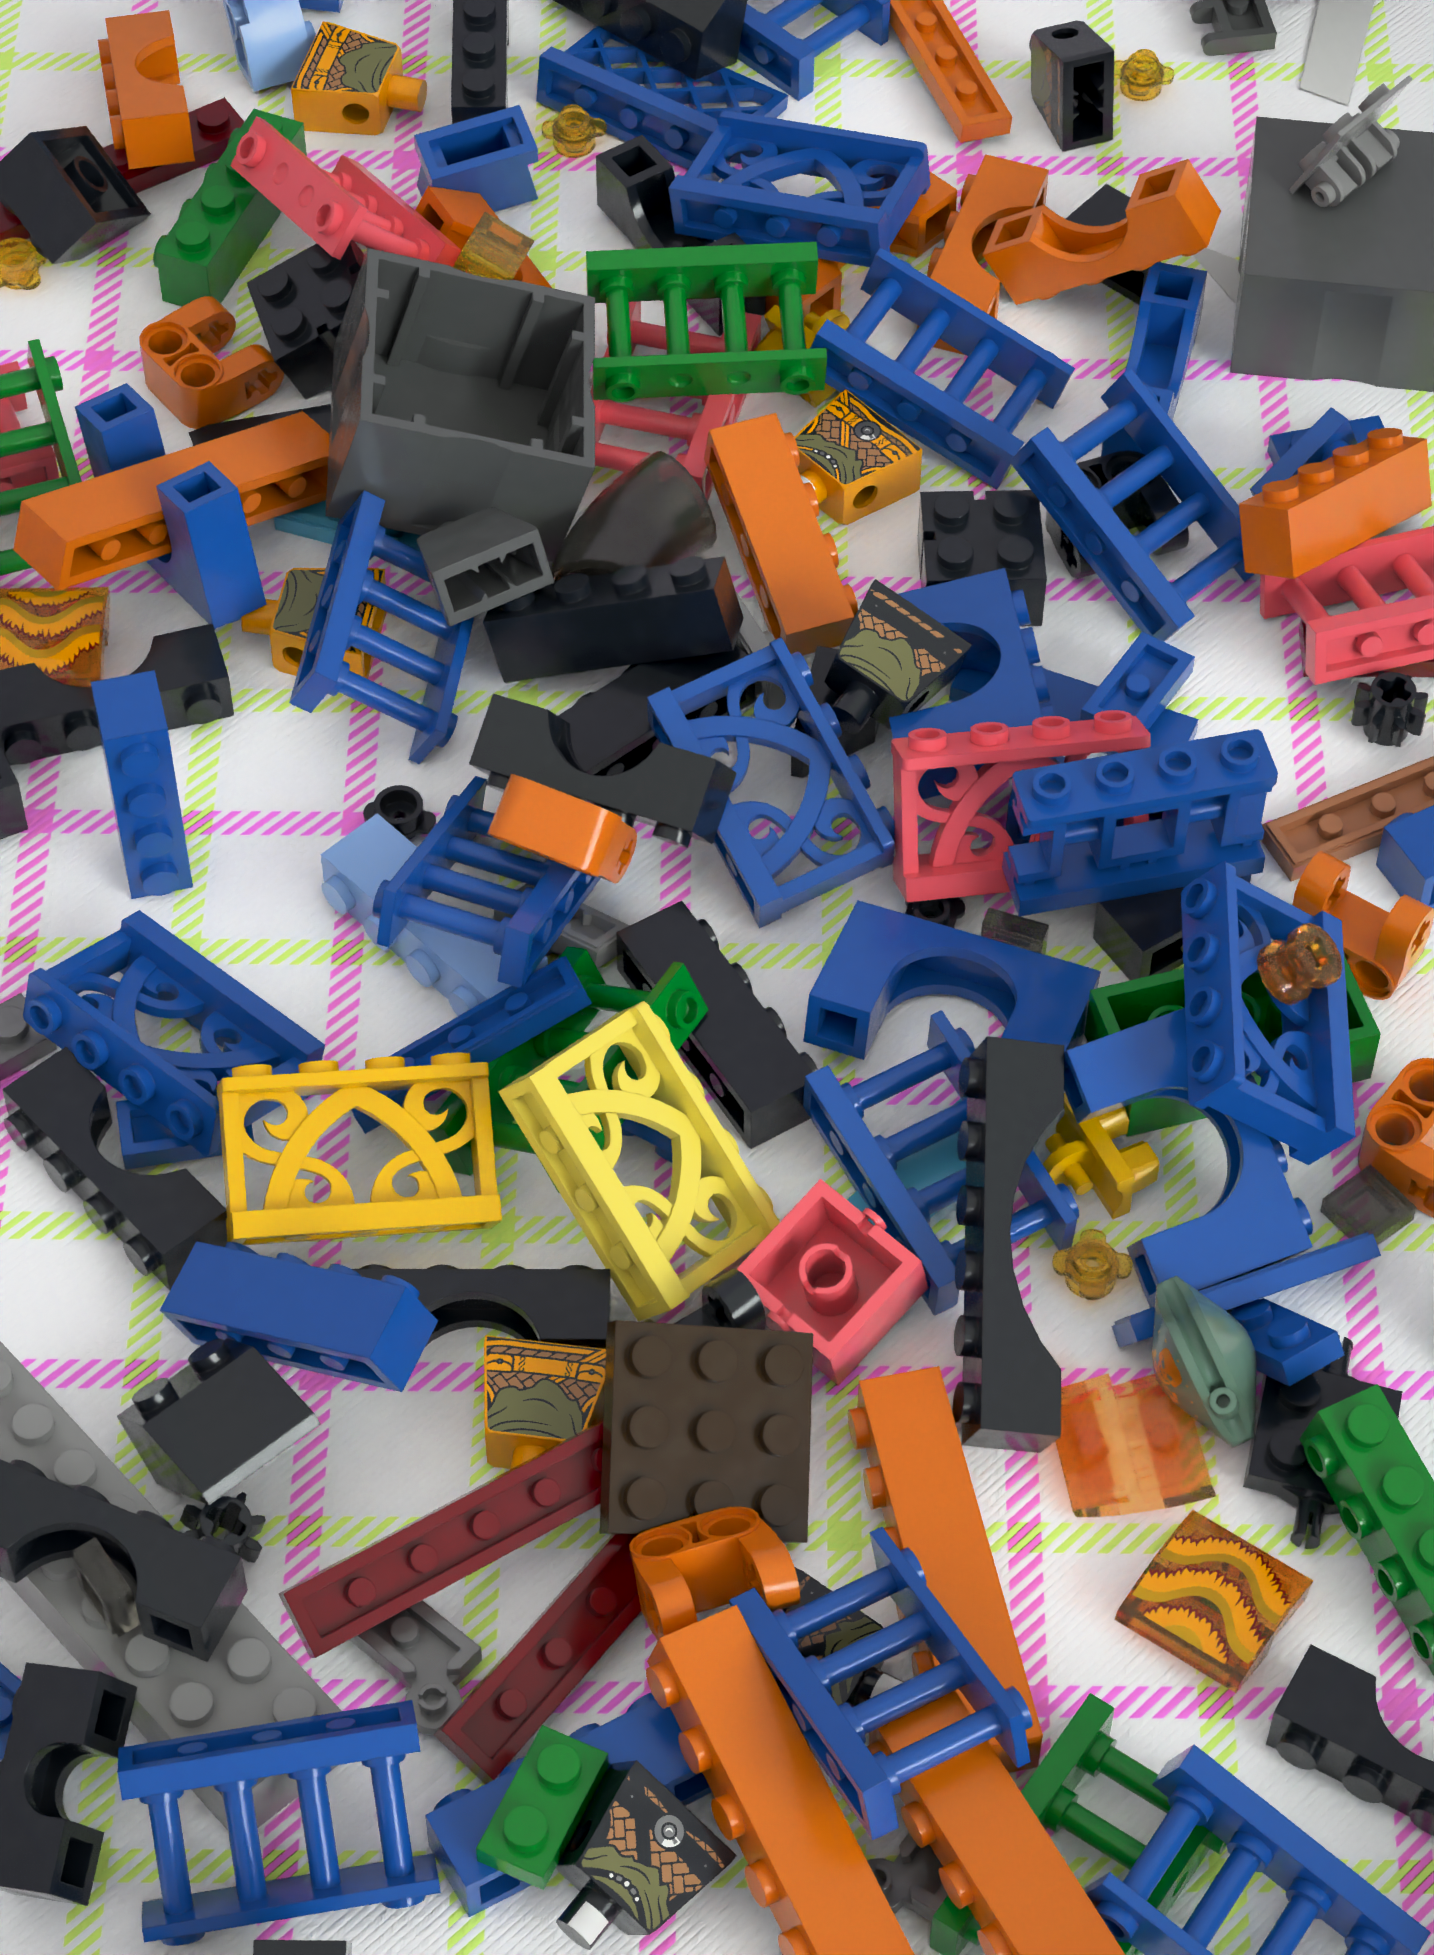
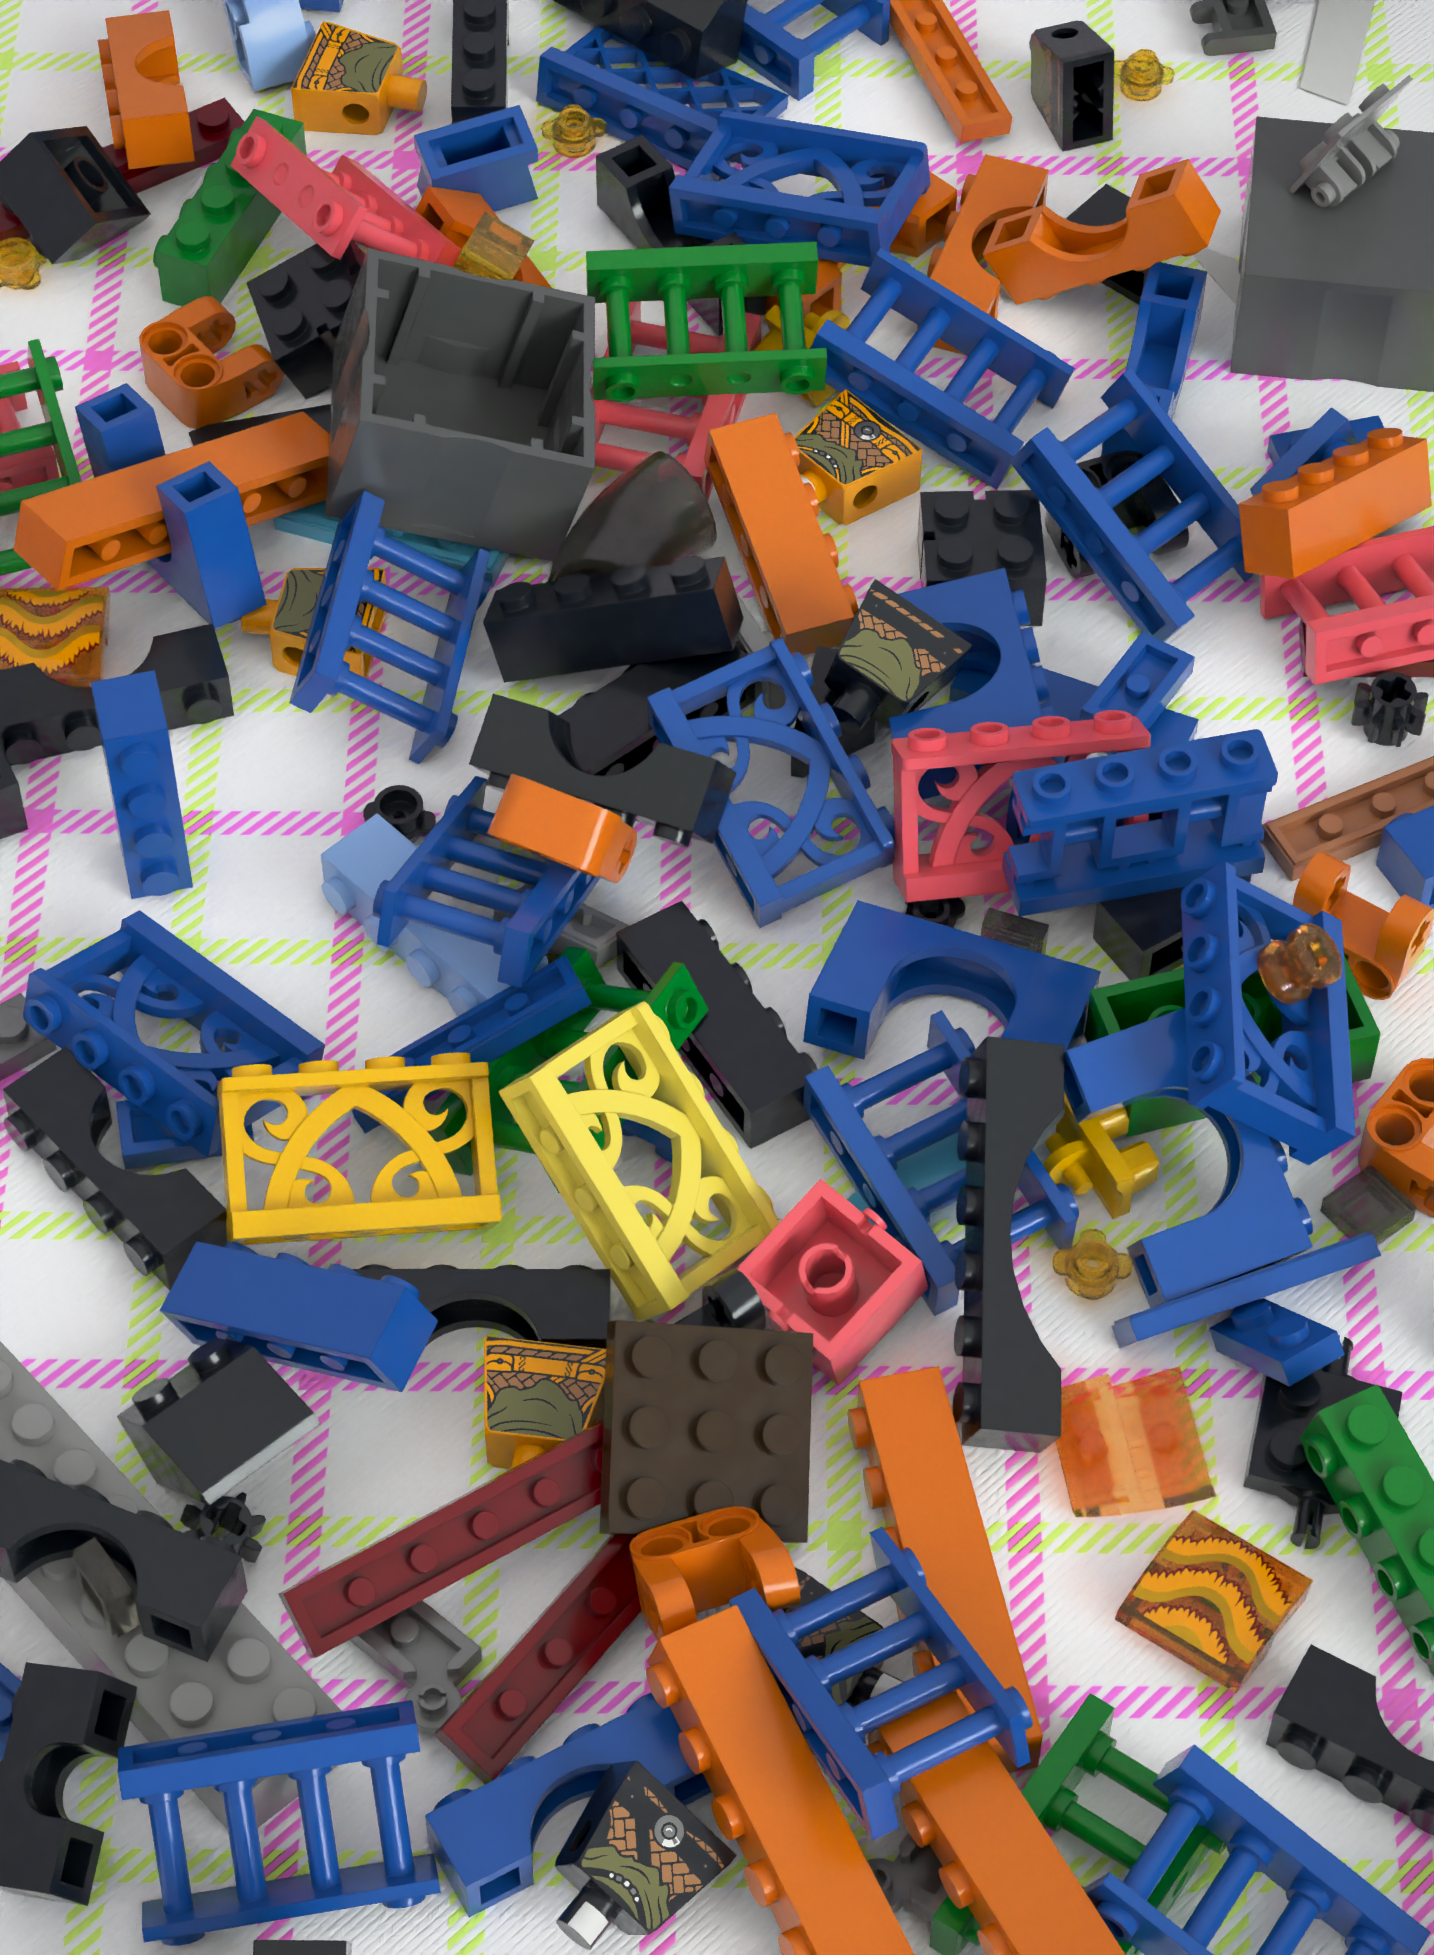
dark grey torso [417,507,554,626] -> none
green plate [476,1725,609,1890] -> none
sand green hat [1152,1276,1257,1448] -> none

